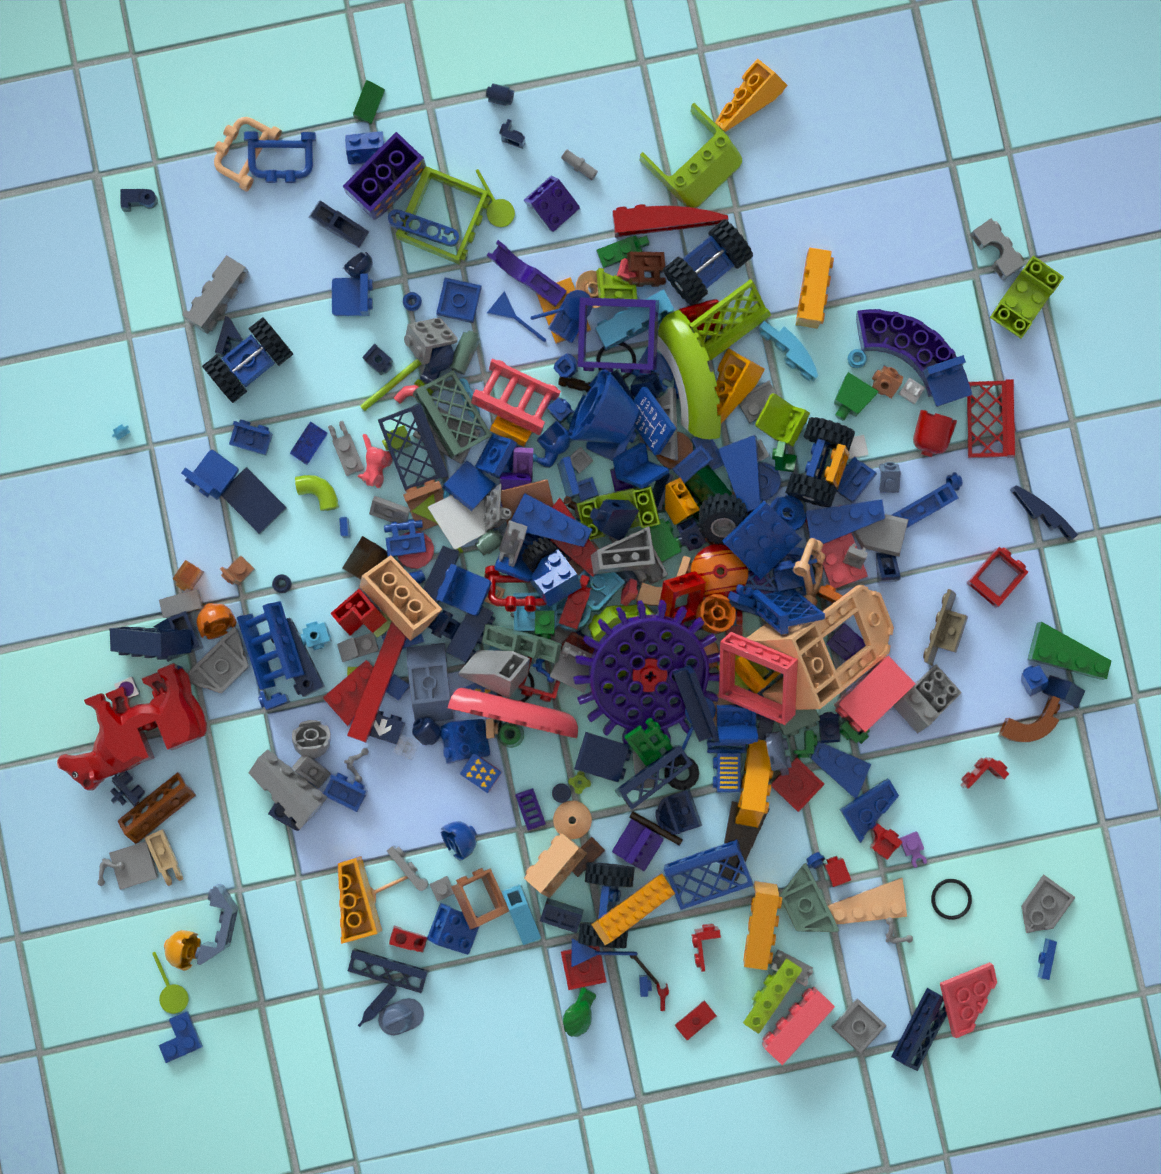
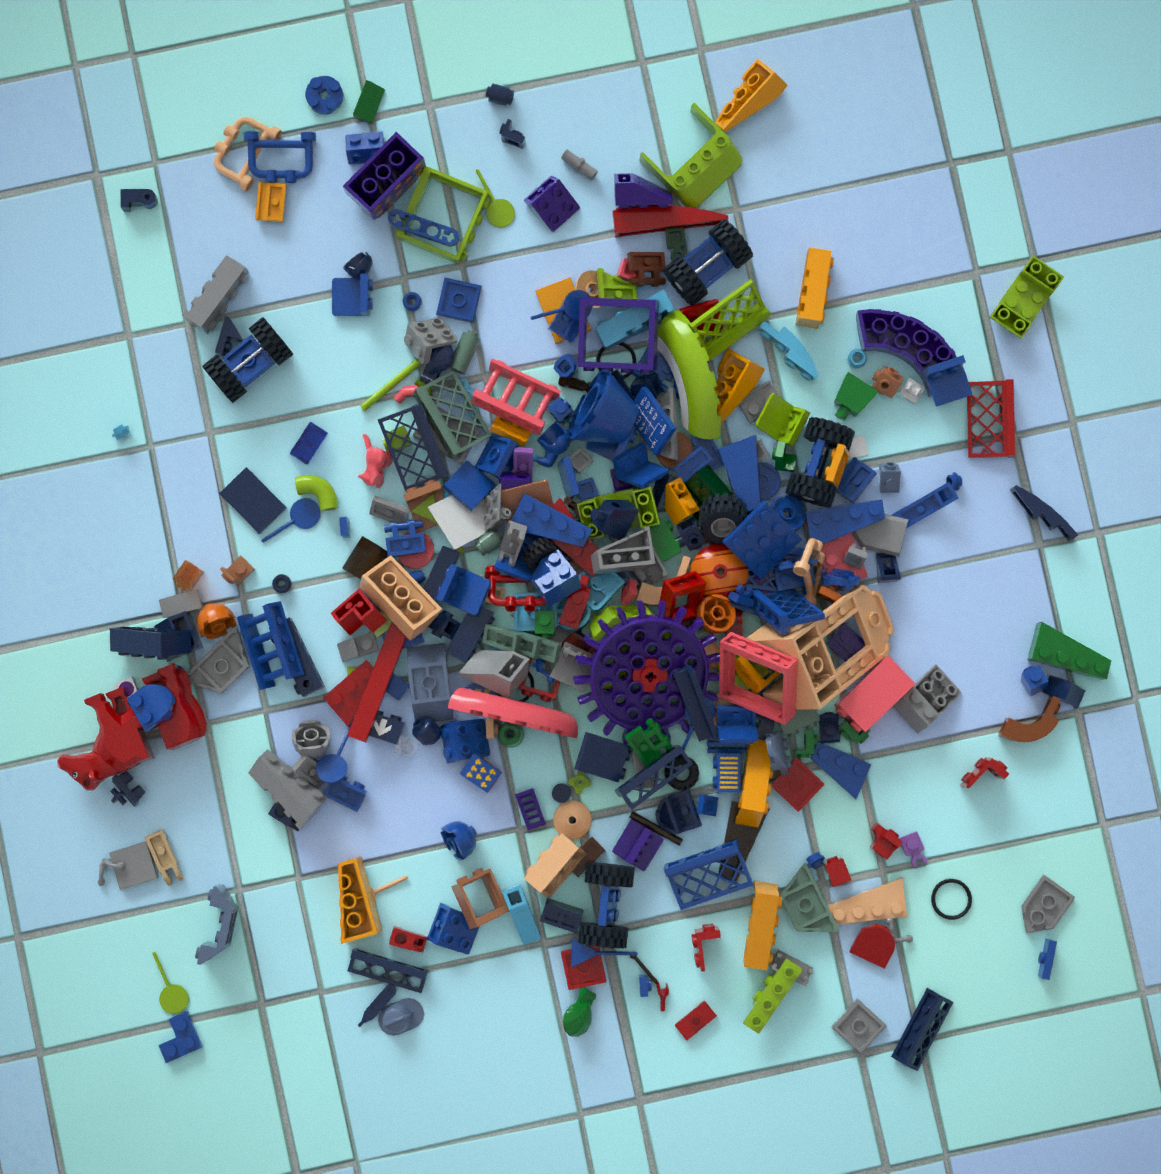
dark orange fence [118,772,196,844] -> none
light orange cylinder [164,930,201,971] -> none
blue bracket [181,450,239,500] -> none
blue bracket [229,419,273,456] -> none
blue bracket [258,690,290,710] -> none
medium azure brick [301,621,332,650] -> none
dark blue slope [308,200,369,248] -> none
light grey hinge [328,420,364,476] -> none
light grey piece [344,748,369,783] -> none
dark blue brick [362,343,393,375] -> none
light grey plate [387,845,429,891] -> none
light grey plate [429,876,454,902] -> none
dark purple piece [487,240,567,307] -> none
blue piece [487,291,546,342] -> none
light orange piece [591,874,675,945] -> none
green hinge [596,235,650,268] -> none
coral brick [762,986,835,1065] -> none
blue wing [839,778,899,843] -> none
red cylinder [913,410,957,457] -> none
dark tan bracket [923,589,968,666] -> none
coral plate [940,962,997,1038] -> none
red window [967,547,1028,608] -> none
light grey arch [970,218,1025,281] -> none
none -> blue slope [127,684,176,732]
none -> light orange plate [255,182,287,223]
none -> blue piece [261,498,321,543]
none -> blue plate [305,76,344,115]
none -> blue piece [316,724,351,783]
none -> dark purple slope [614,173,673,208]
none -> dark green plate [665,227,686,261]
none -> blue plate [697,794,719,817]
none -> blue plate [820,568,860,590]
none -> red tile [849,924,895,969]

